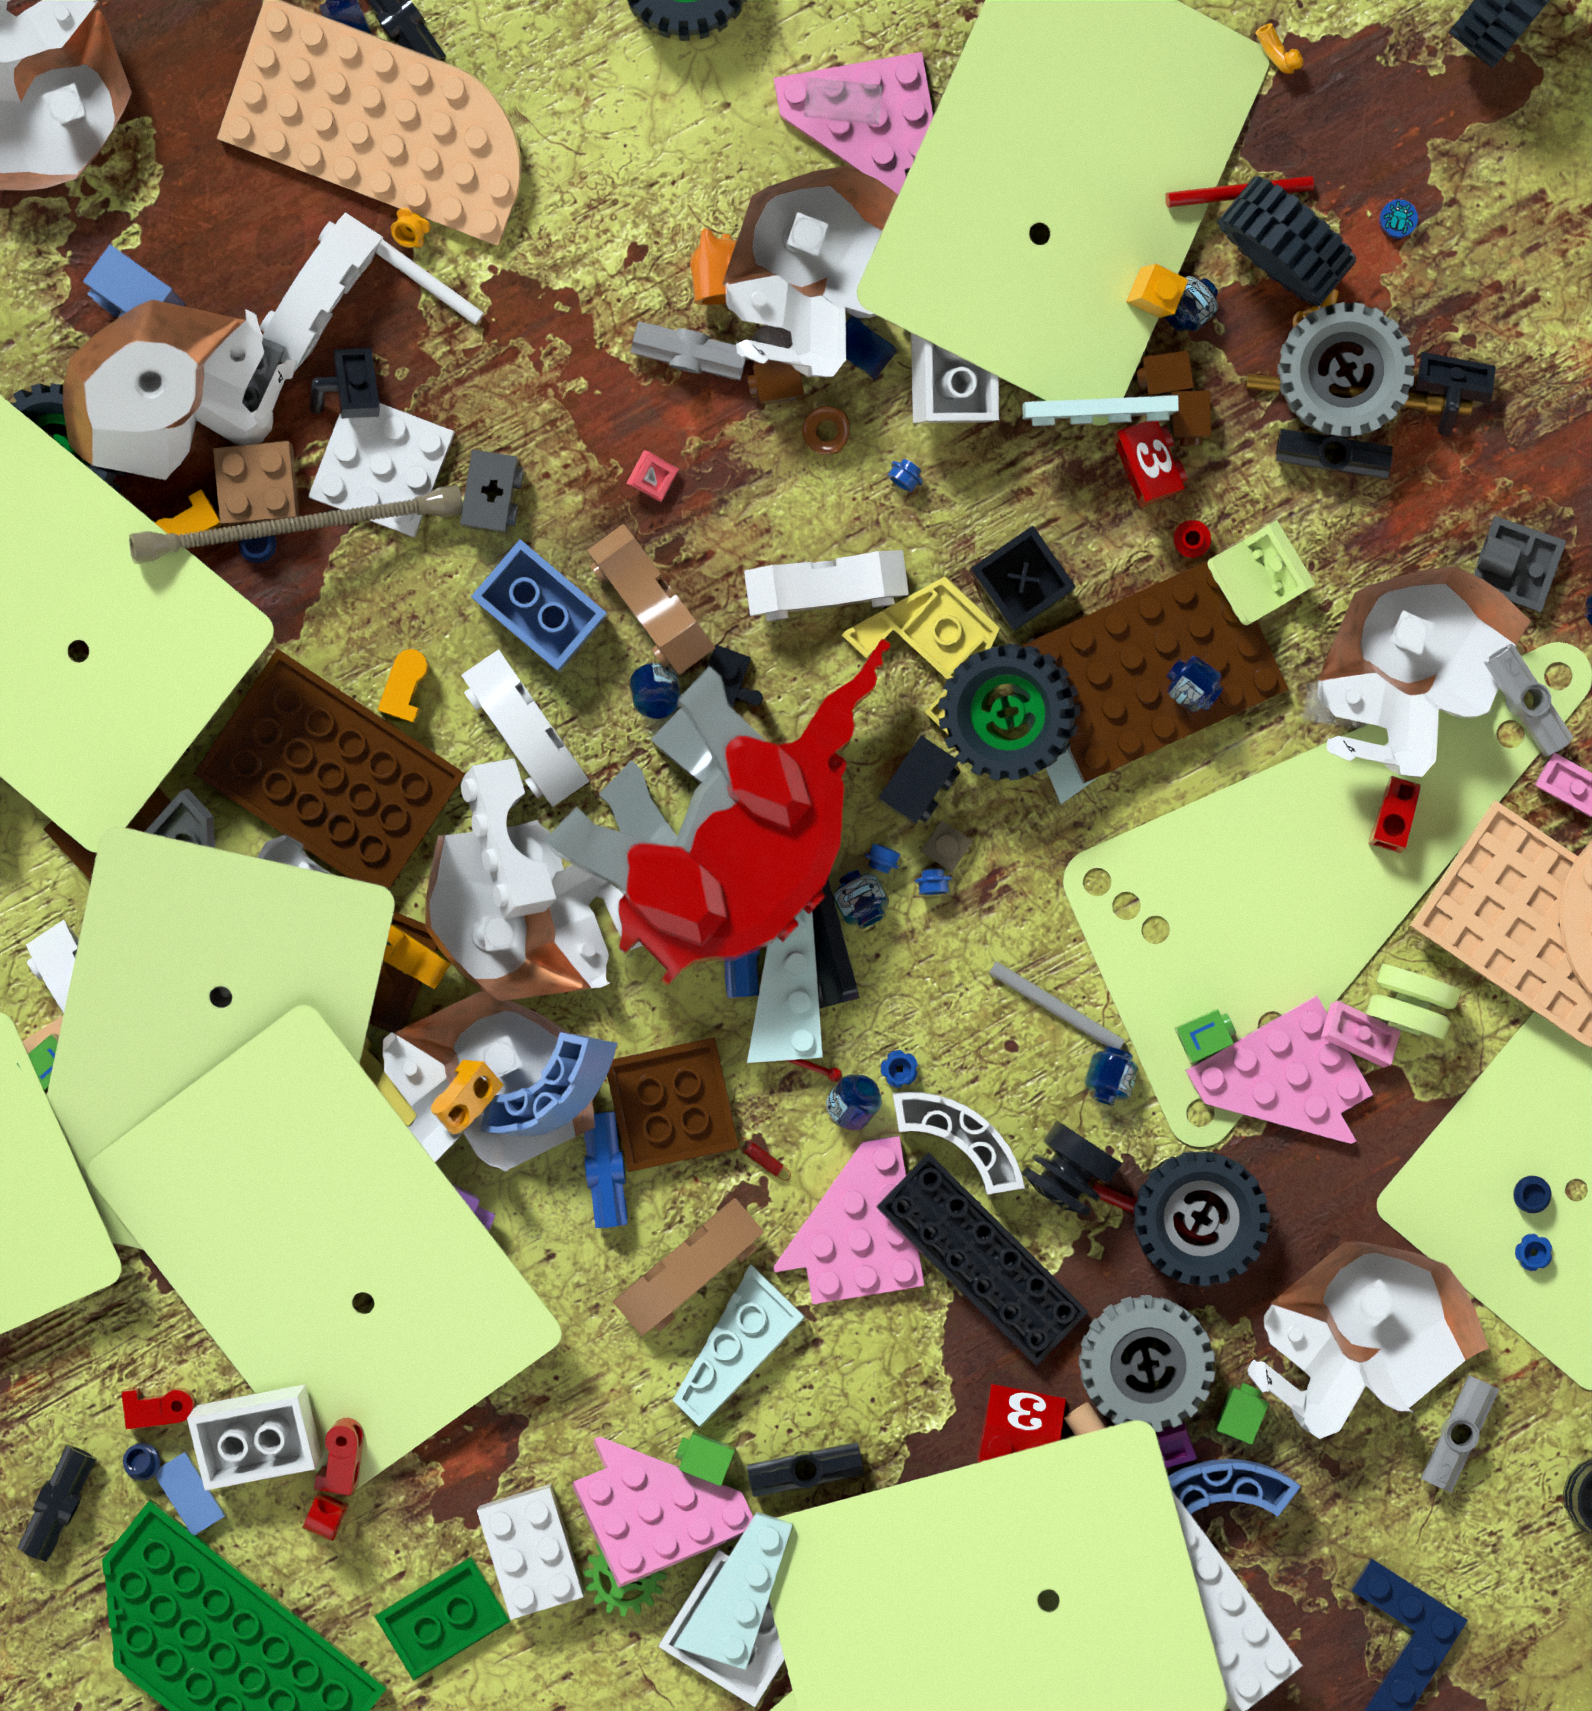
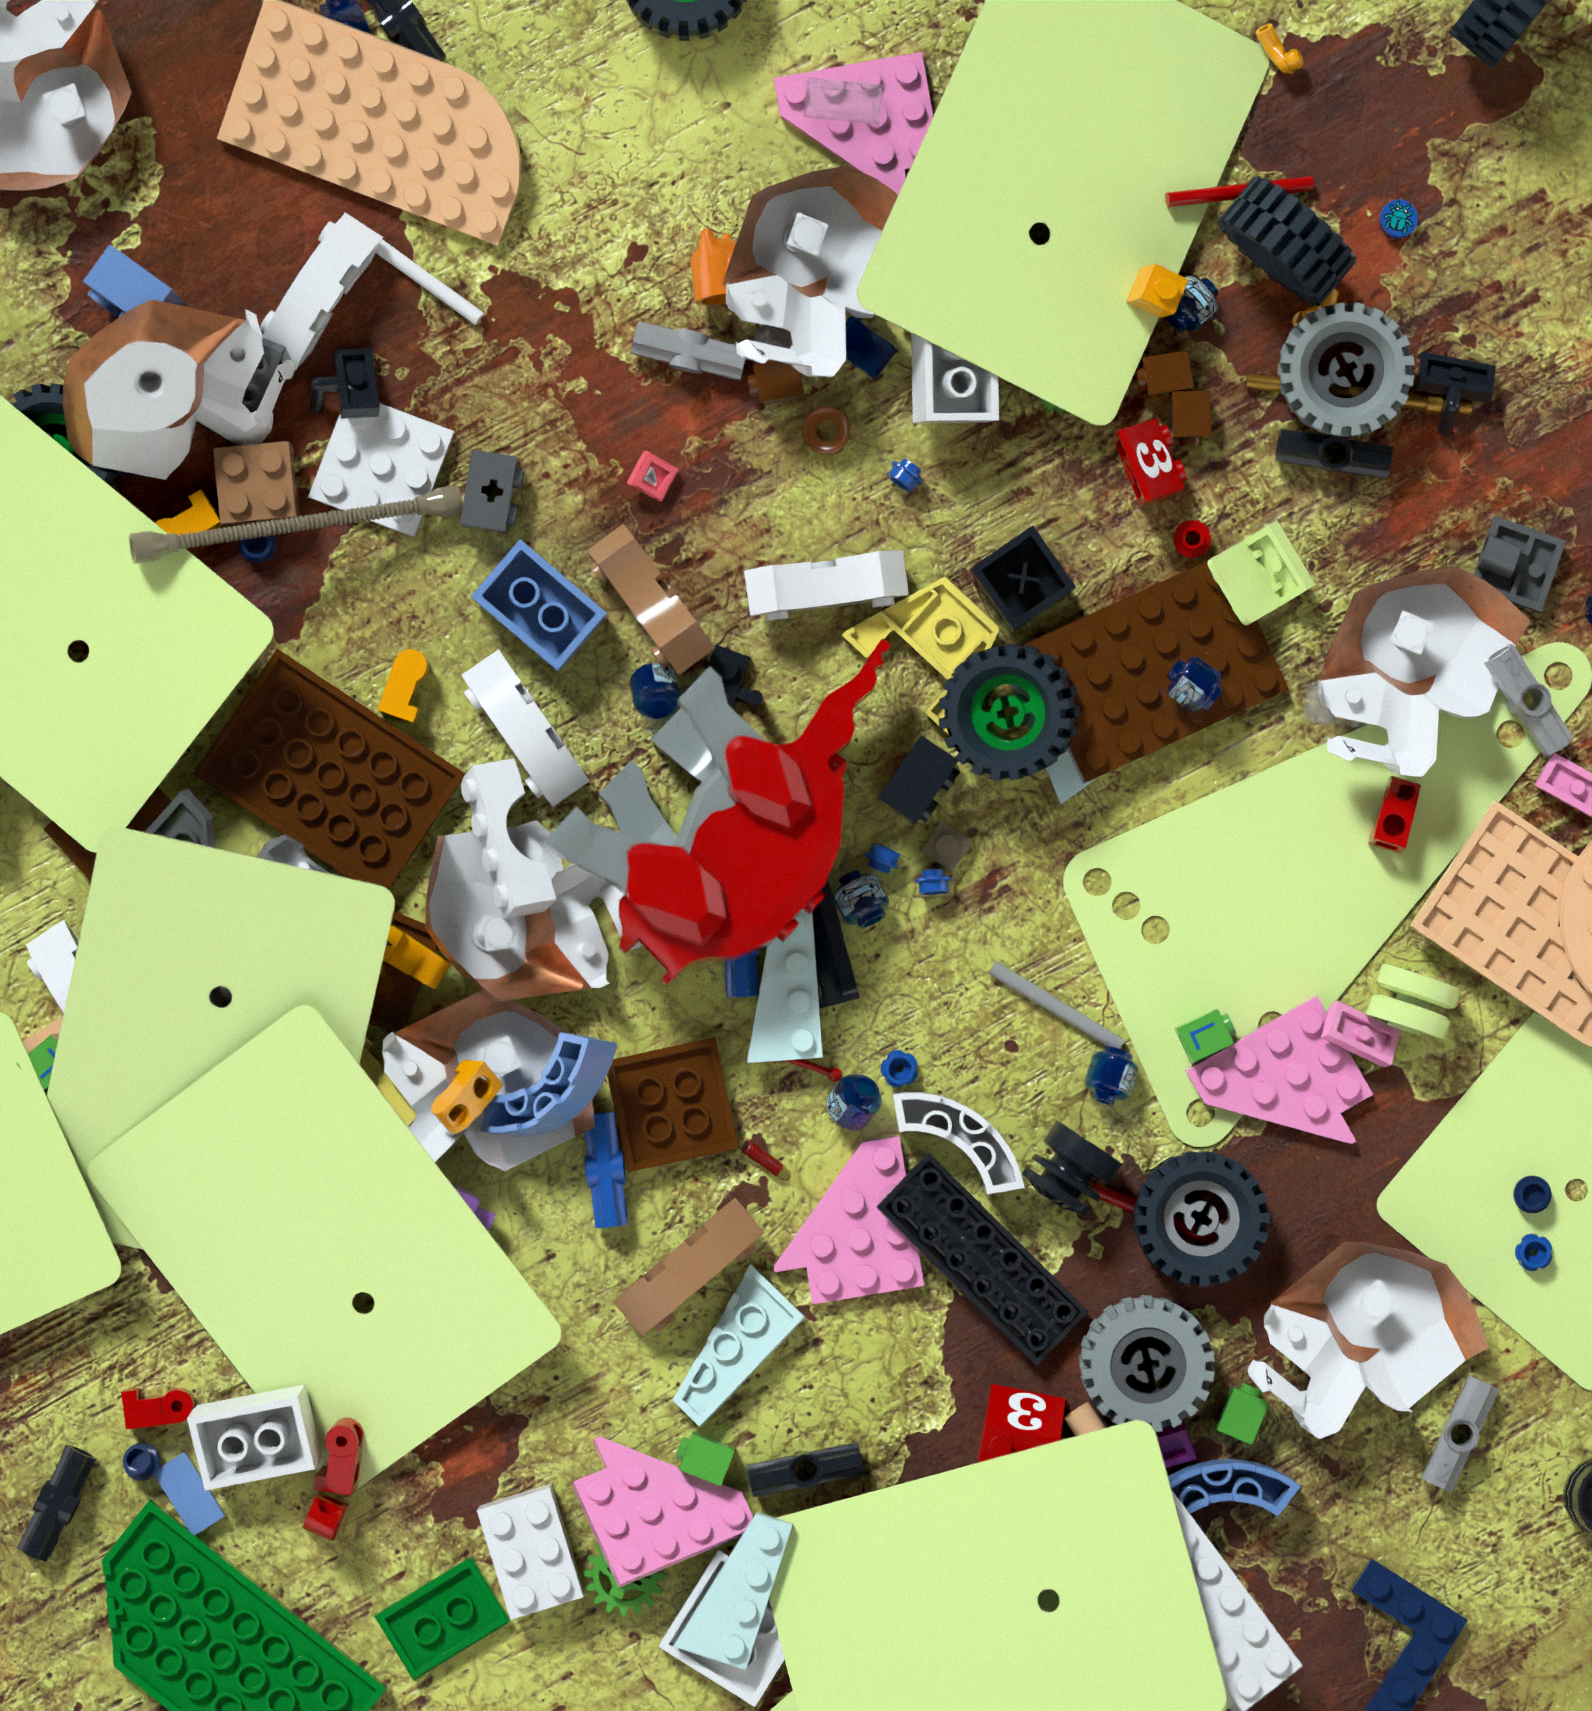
light orange plate [391,207,431,248] -> none
light aqua wing [1022,396,1179,426] -> none

